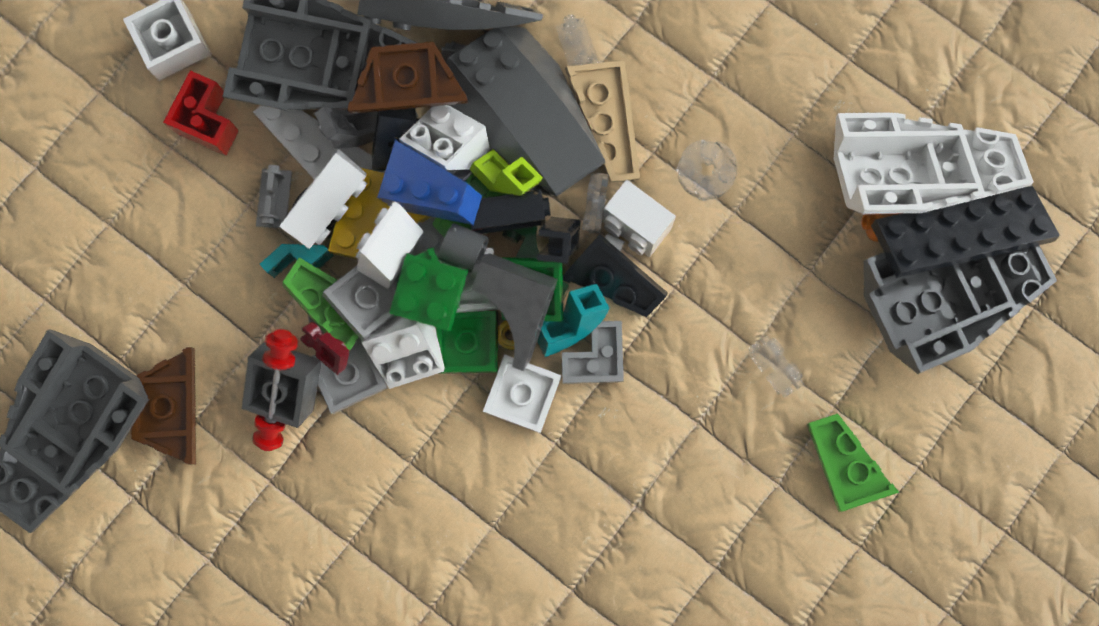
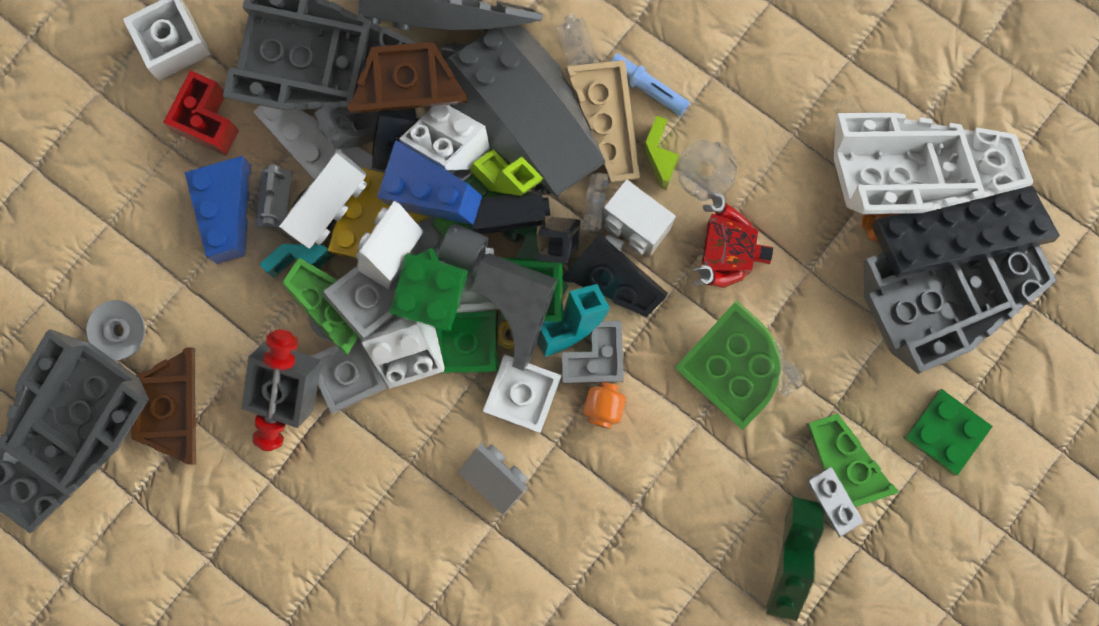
dark red plate [300,322,350,375] -> none
none -> light grey dish [86,300,145,360]
none -> blue wedge [185,156,252,264]
none -> light grey slope [458,443,529,515]
none -> orange head [583,382,626,429]
none -> light blue pin [611,53,690,117]
none -> lime slope [644,116,679,190]
none -> bright green plate [675,300,781,430]
none -> red torso [693,193,773,288]
none -> dark green arch [766,496,824,621]
none -> hinge [807,467,863,537]
none -> green plate [904,389,993,476]

